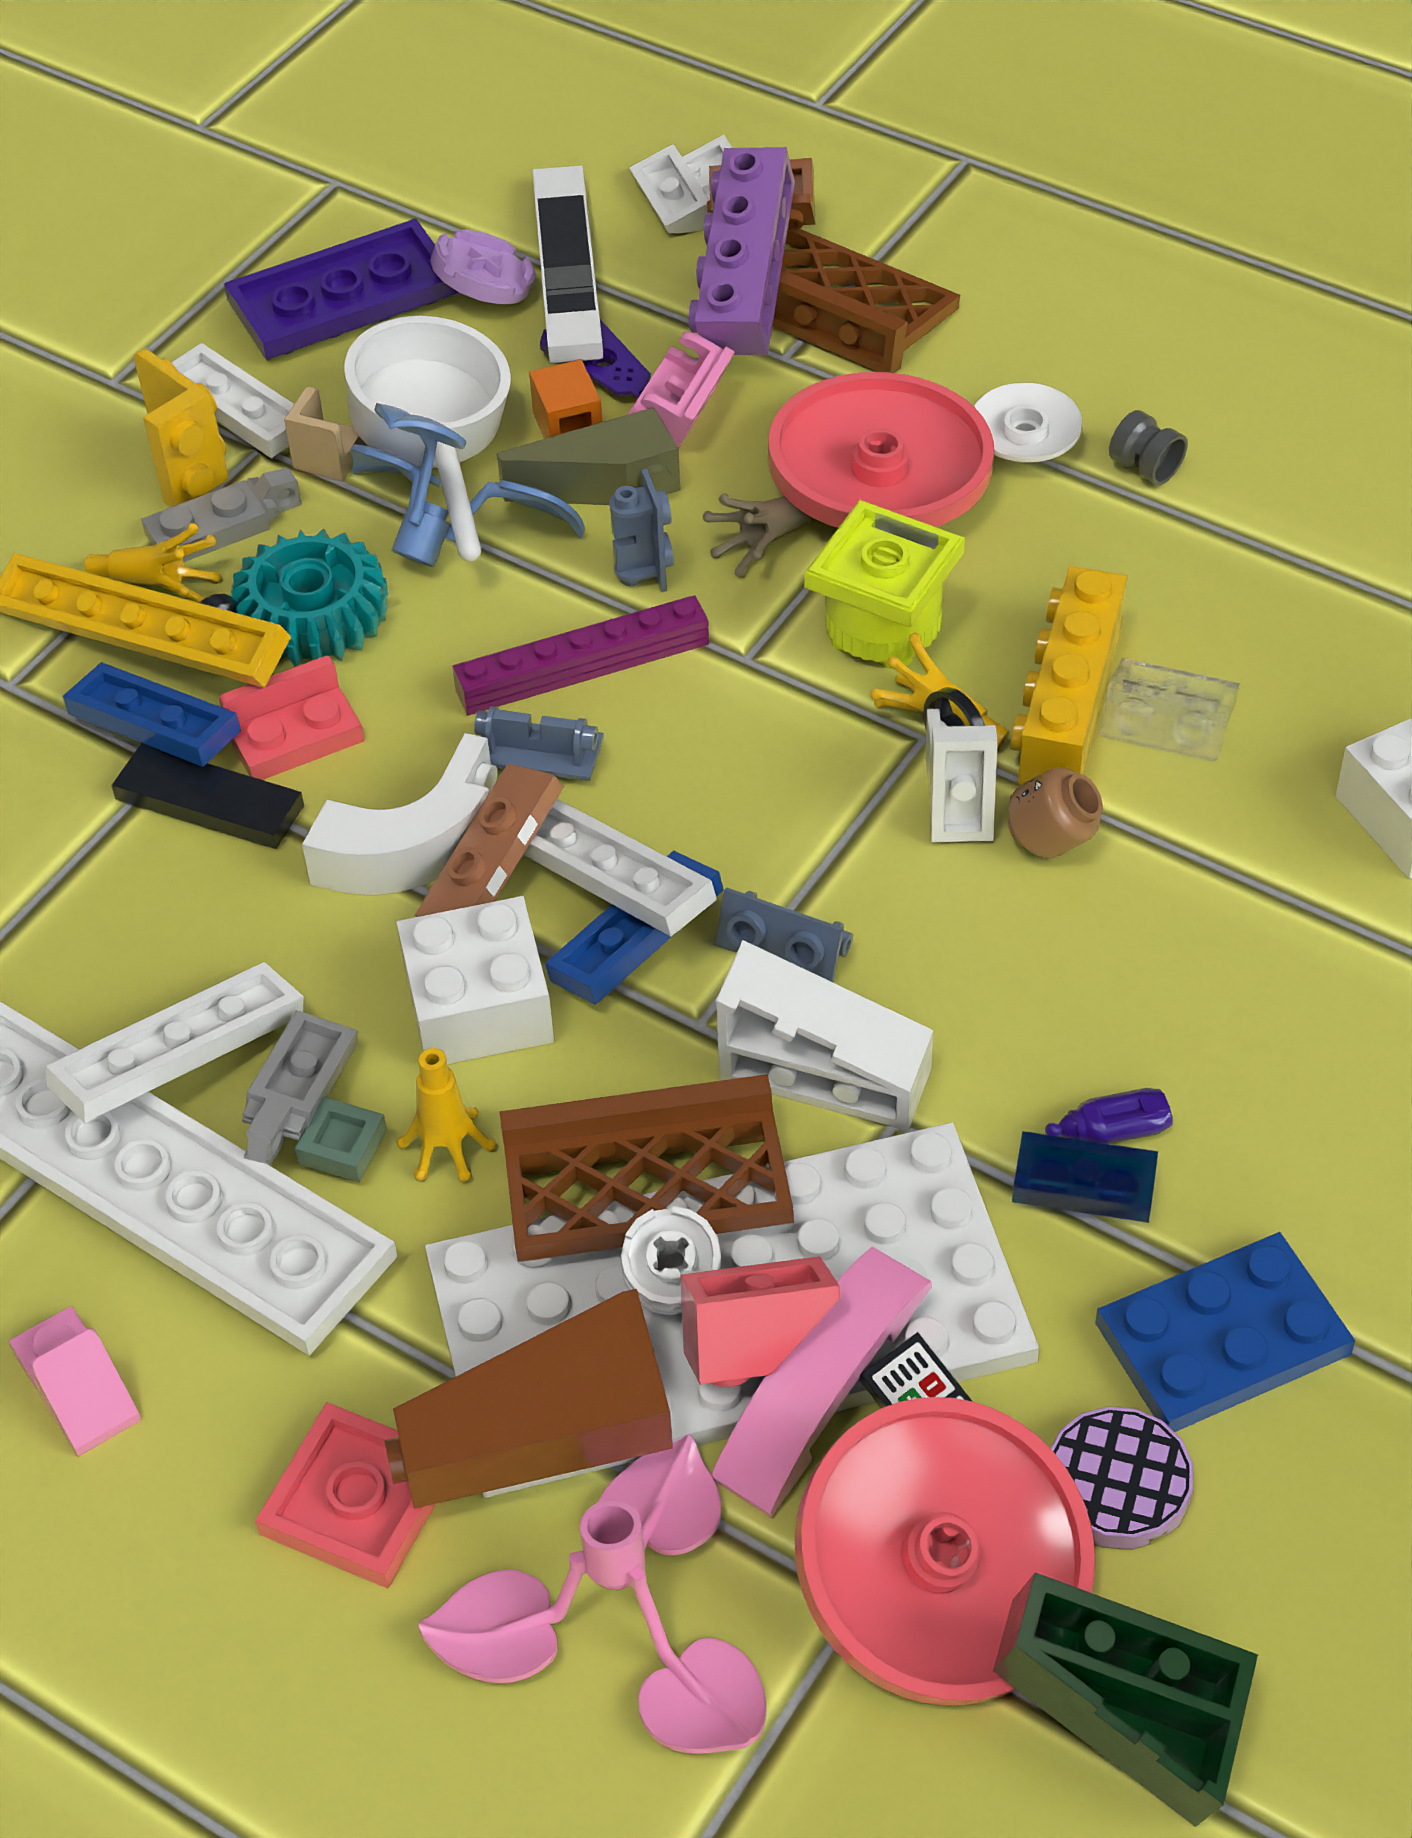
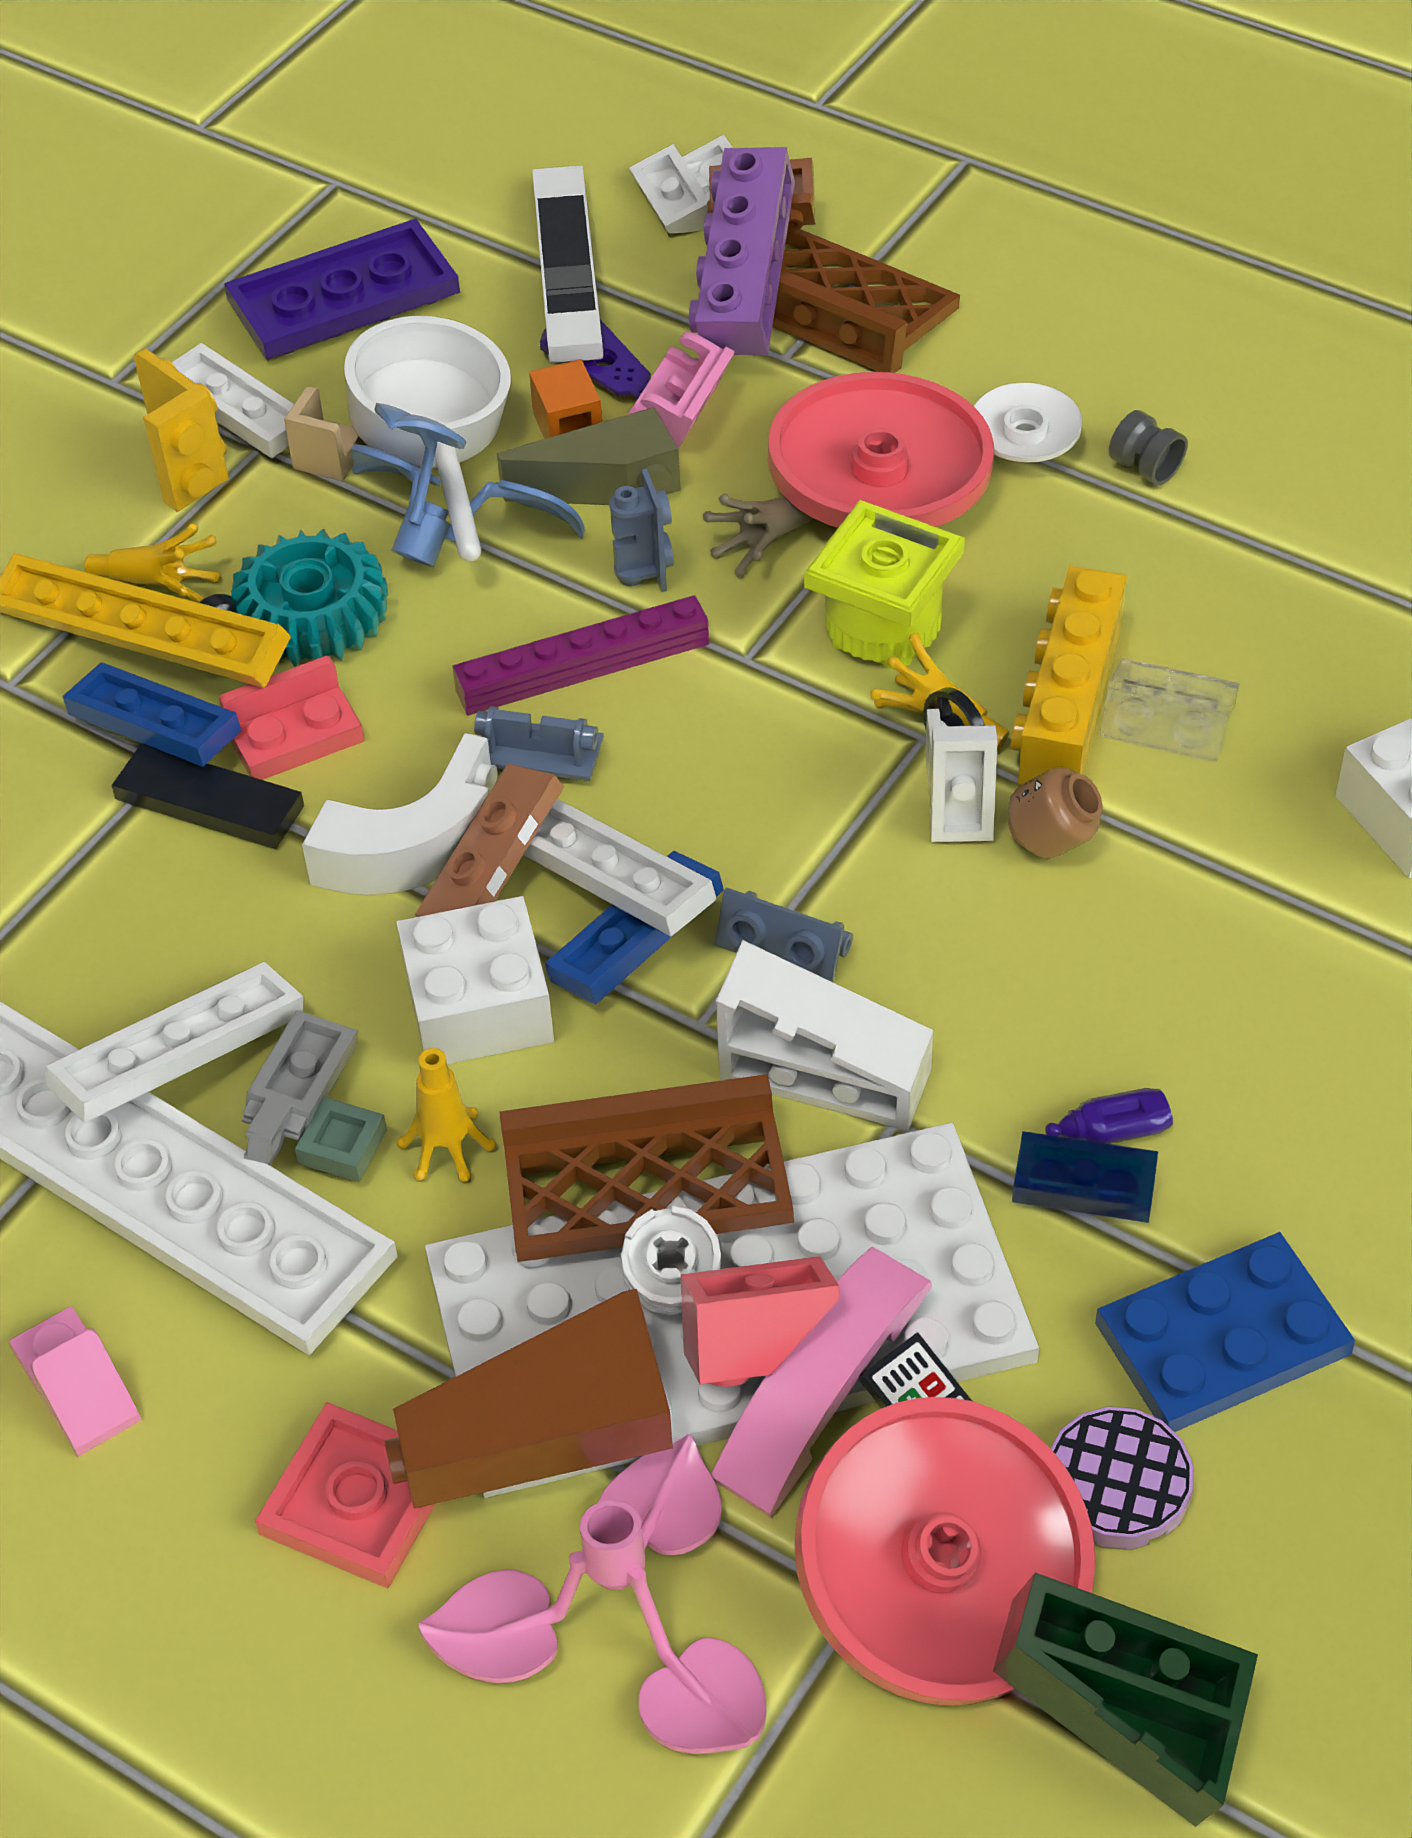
light grey hinge [141,467,301,562] -> none
lavender tile [430,230,536,304] -> none

